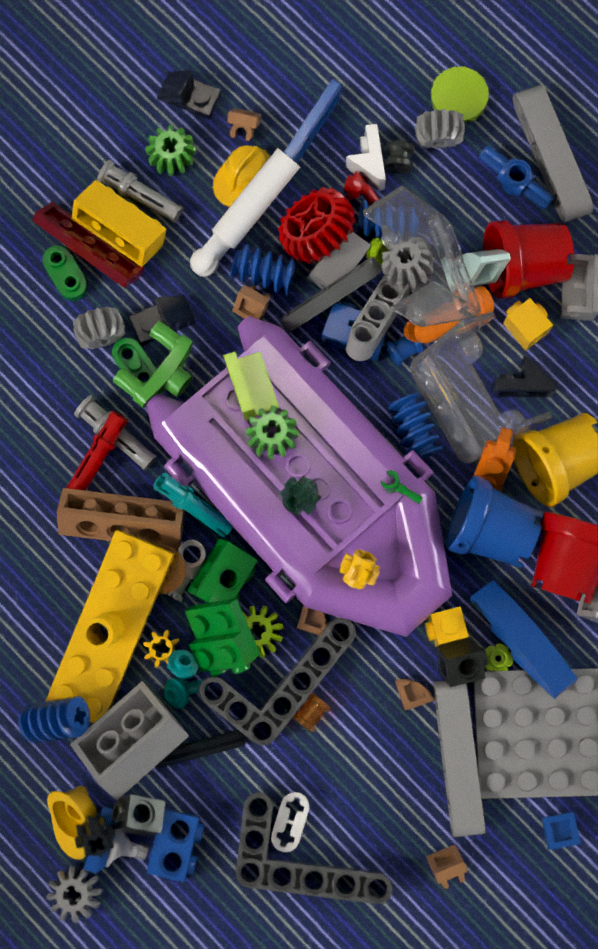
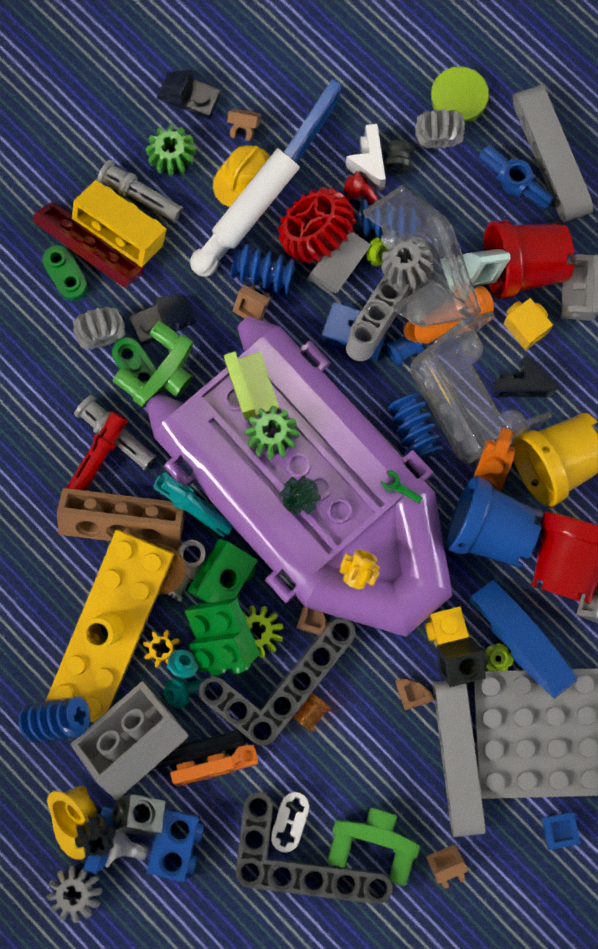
dark grey beam [279,257,382,332] -> none
none -> orange hinge [170,745,259,787]
none -> bright green connector [327,807,420,886]

